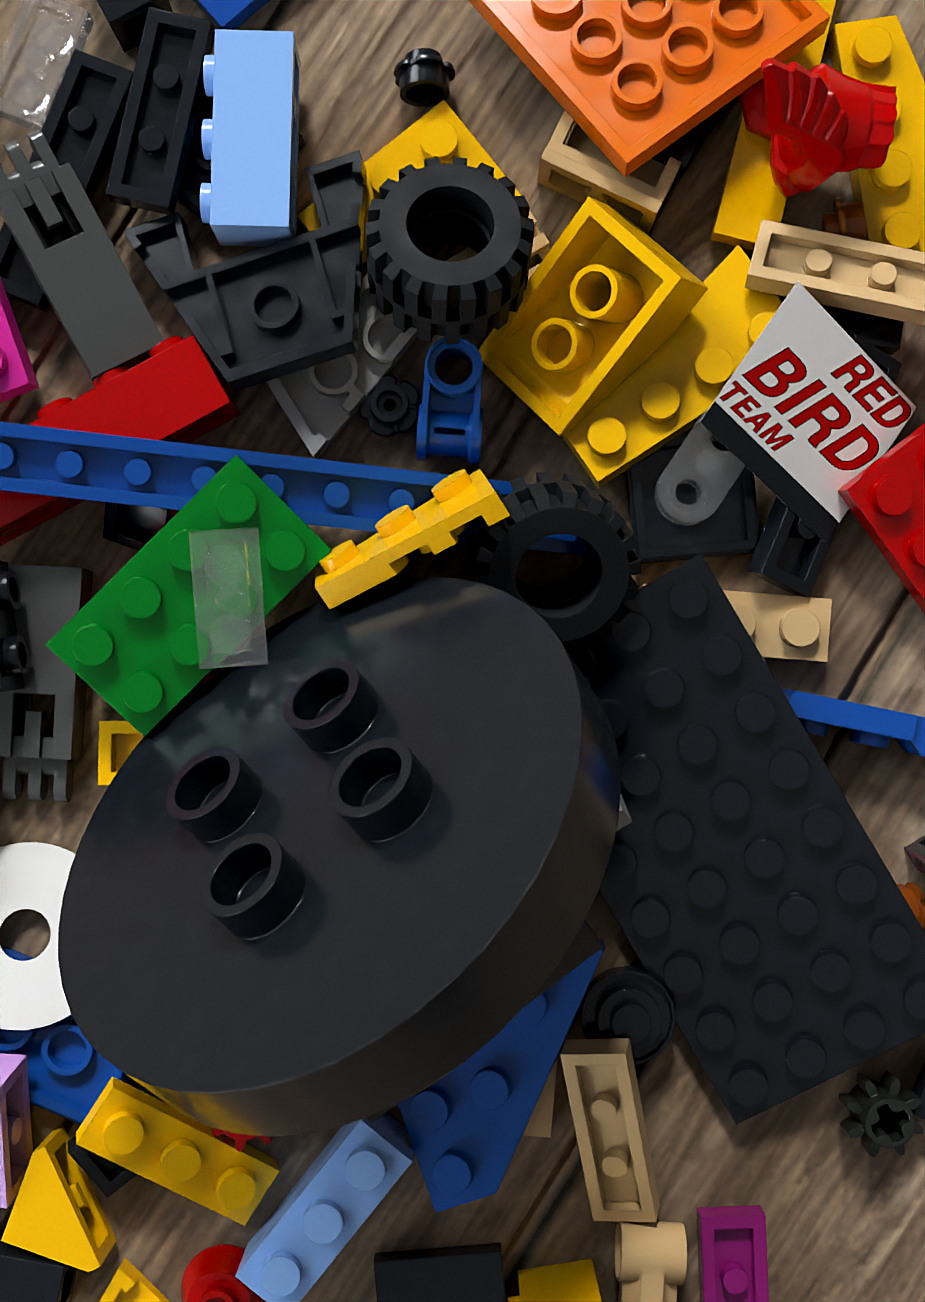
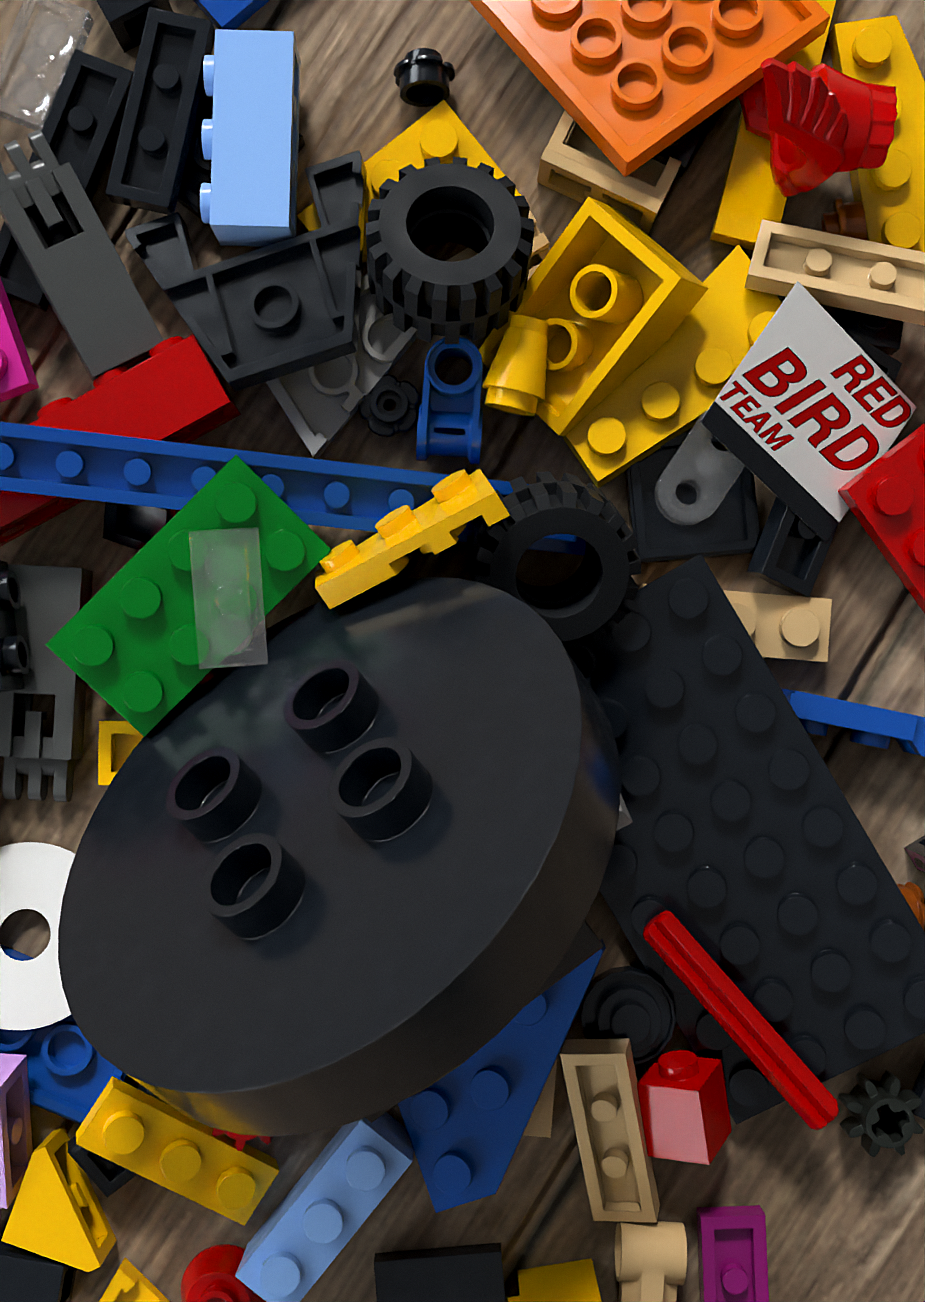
none -> yellow cone [482,315,549,416]
none -> red brick [637,1050,732,1165]
none -> red axle [643,910,839,1130]

